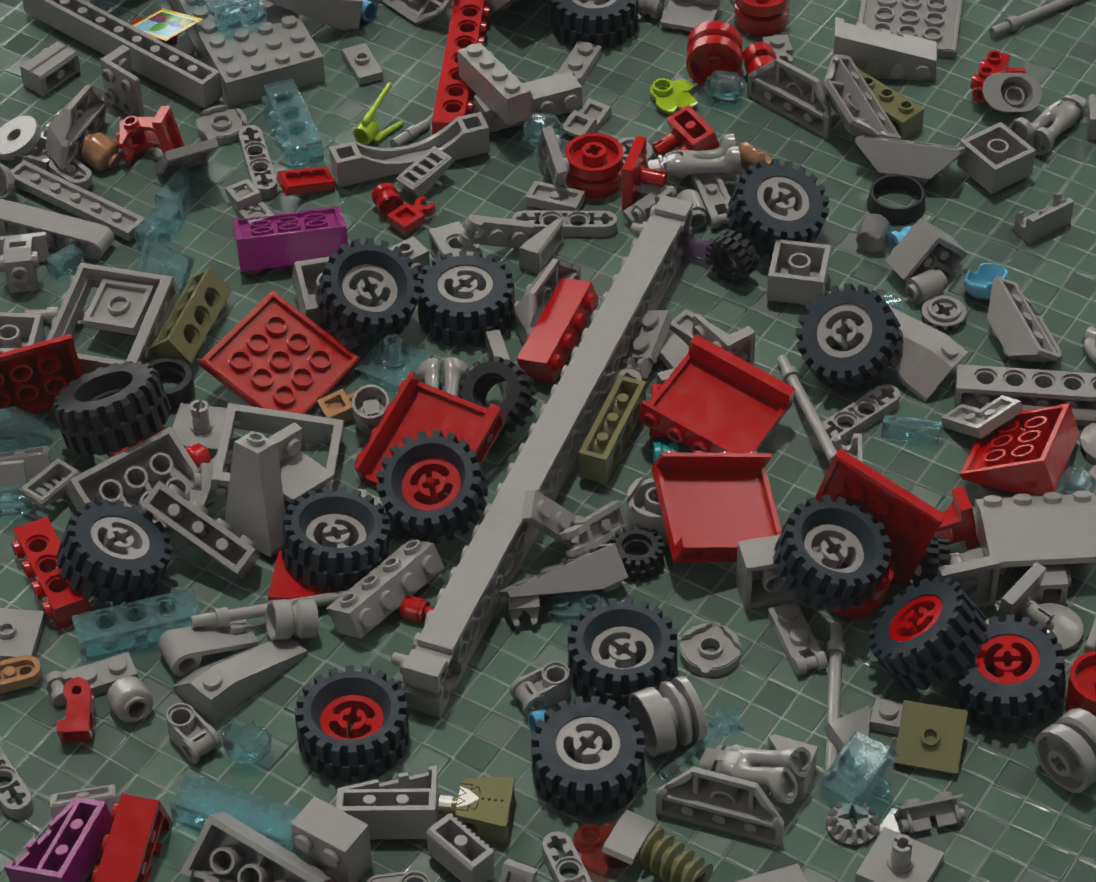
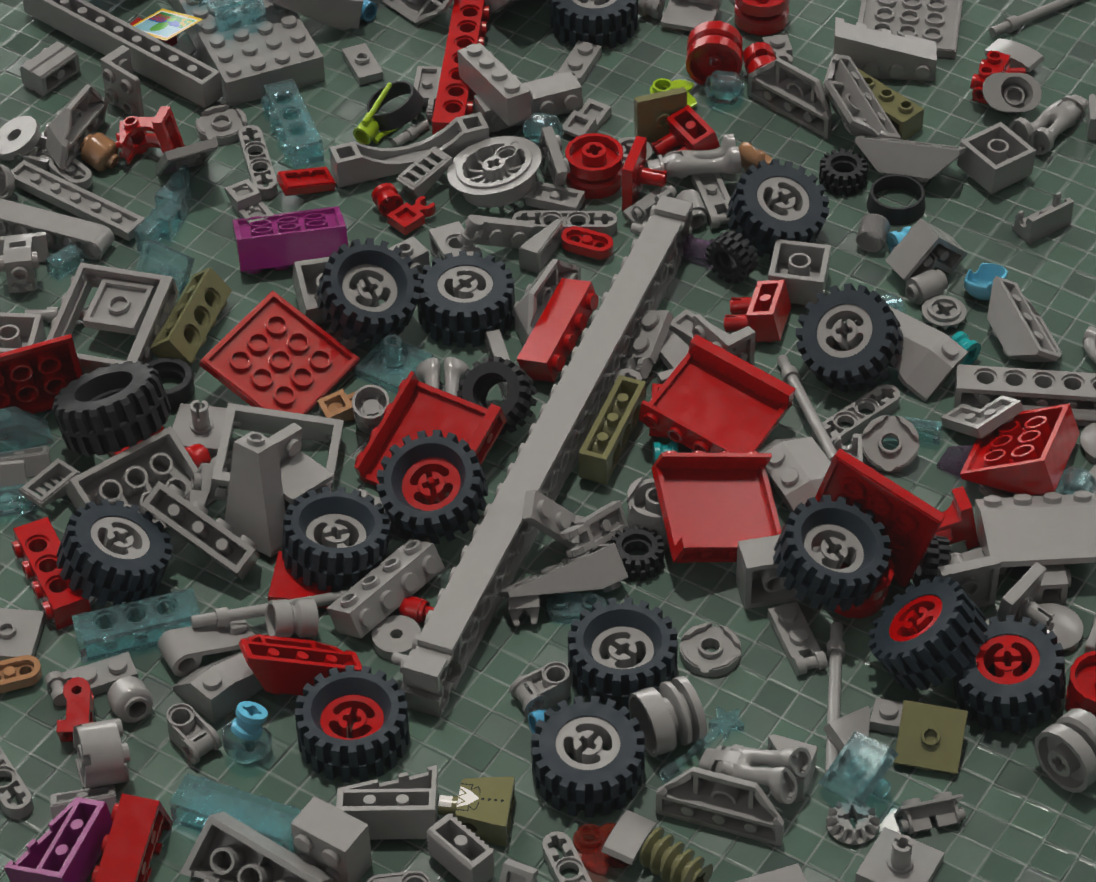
none -> light grey brick [73,718,130,789]
none -> medium azure wheel [230,701,268,741]
none -> red wedge [239,634,362,696]
none -> black tyre [367,81,424,131]
none -> light grey piece [372,615,421,660]
none -> light grey hinge [413,66,442,120]
none -> light grey piece [447,136,542,208]
none -> red plate [561,226,613,260]
none -> olive plate [634,87,687,143]
none -> red brick [724,280,791,342]
none -> light grey wedge [757,437,831,512]
none -> black tyre [819,149,868,196]
none -> light grey tile [862,415,920,473]
none -> clear purple slope [936,445,973,477]
none -> teal wheel [951,331,981,365]
none -> light grey slope [984,38,1044,72]

